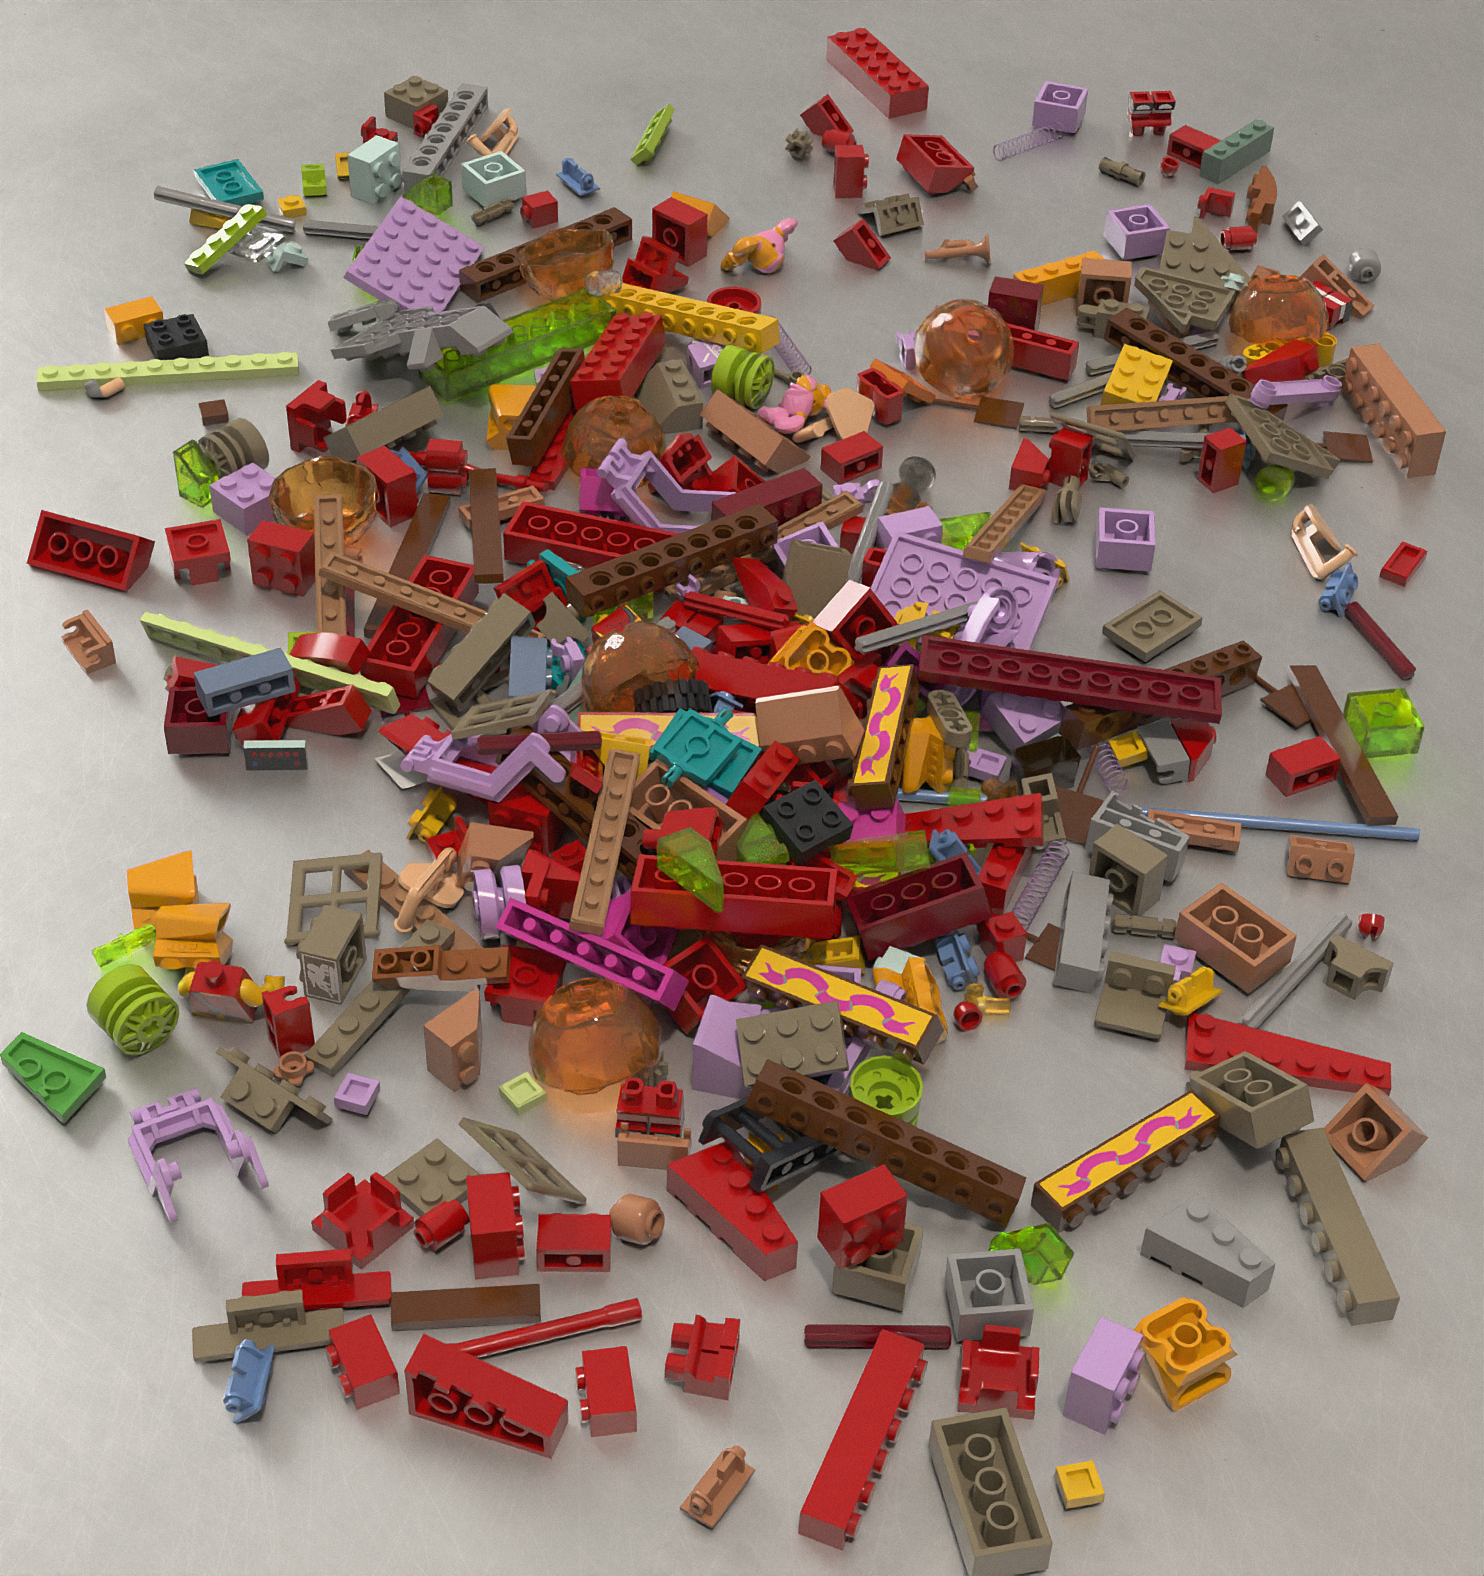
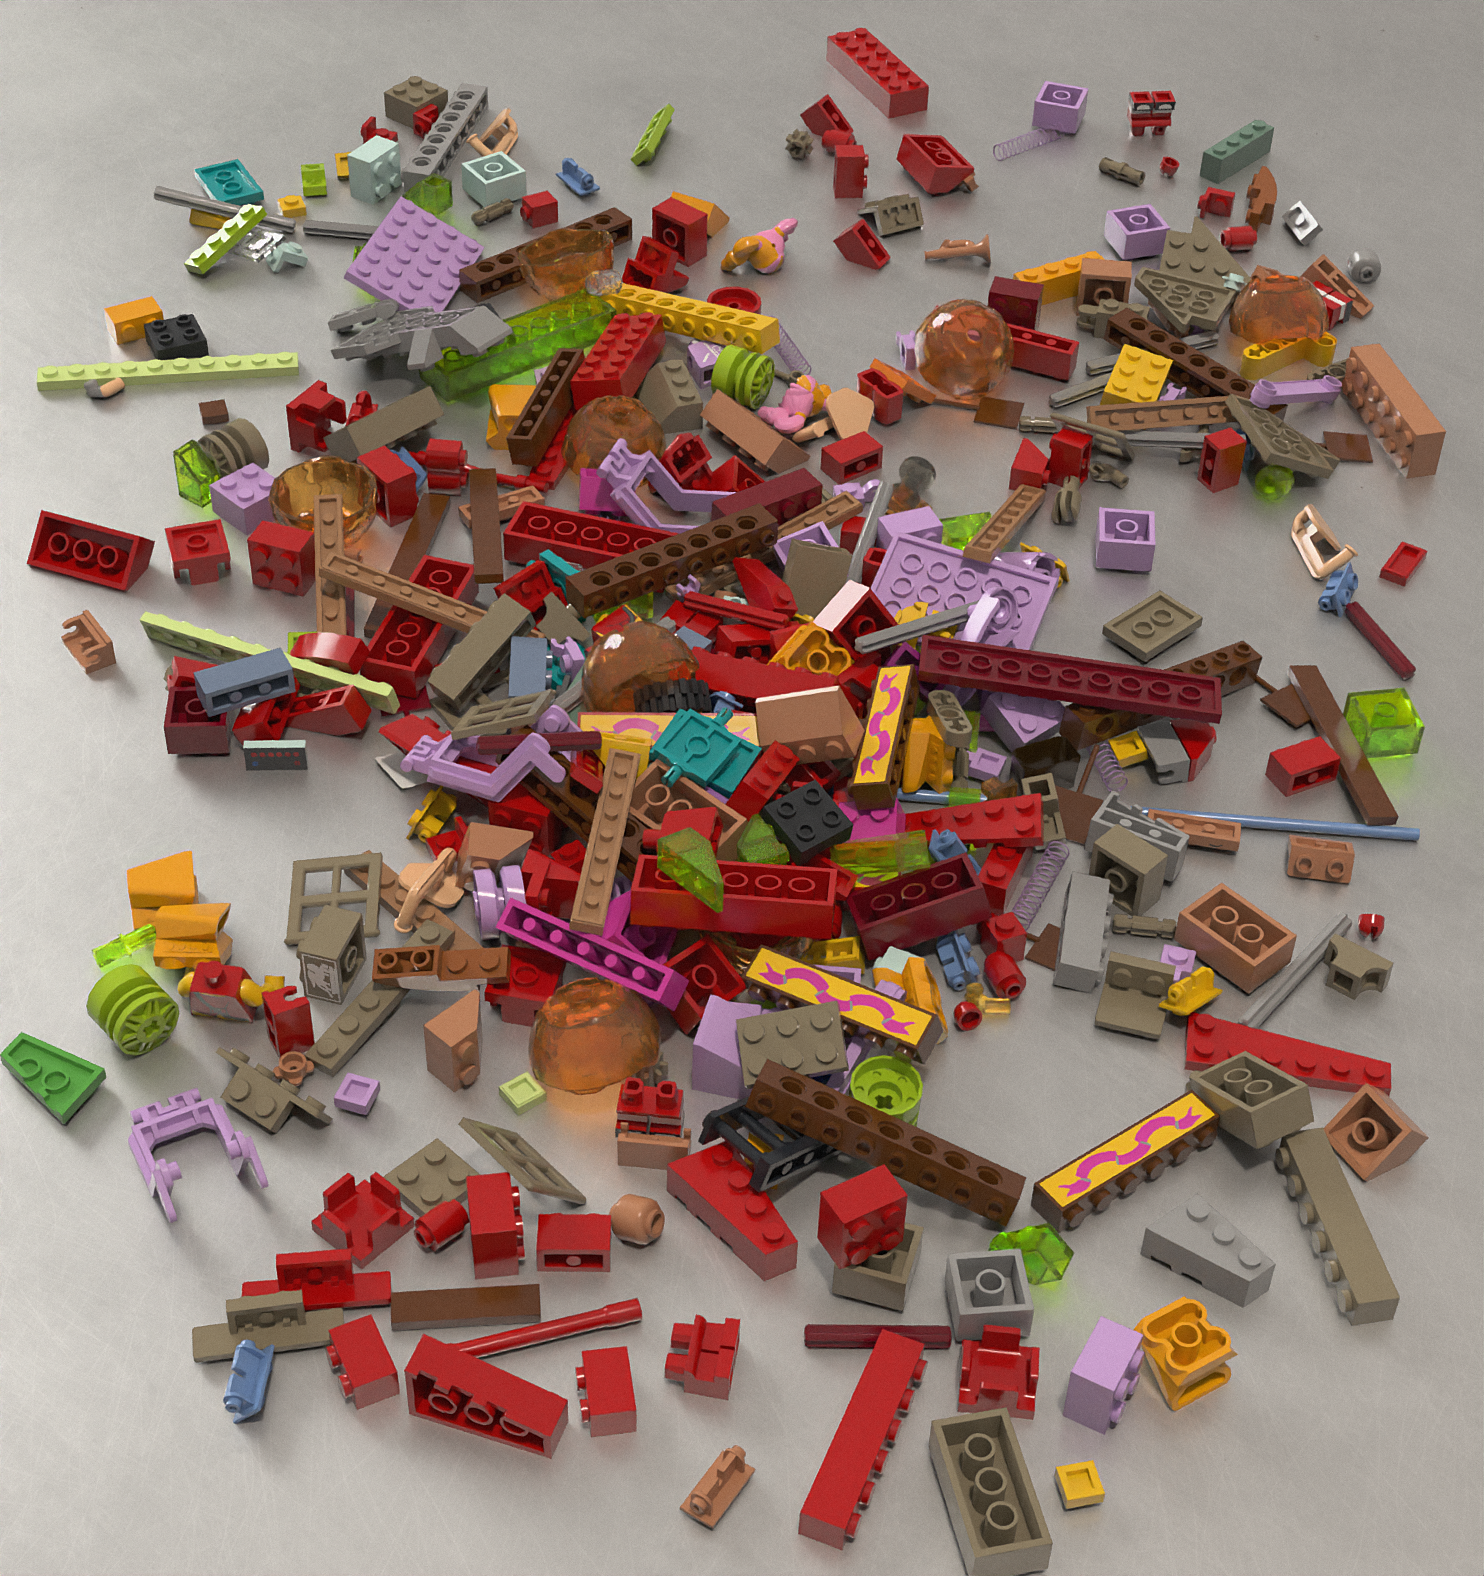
red brick [1167,125,1222,169] -> none
light grey pin [1218,355,1247,374] -> none
red slope [1241,339,1319,385] -> none

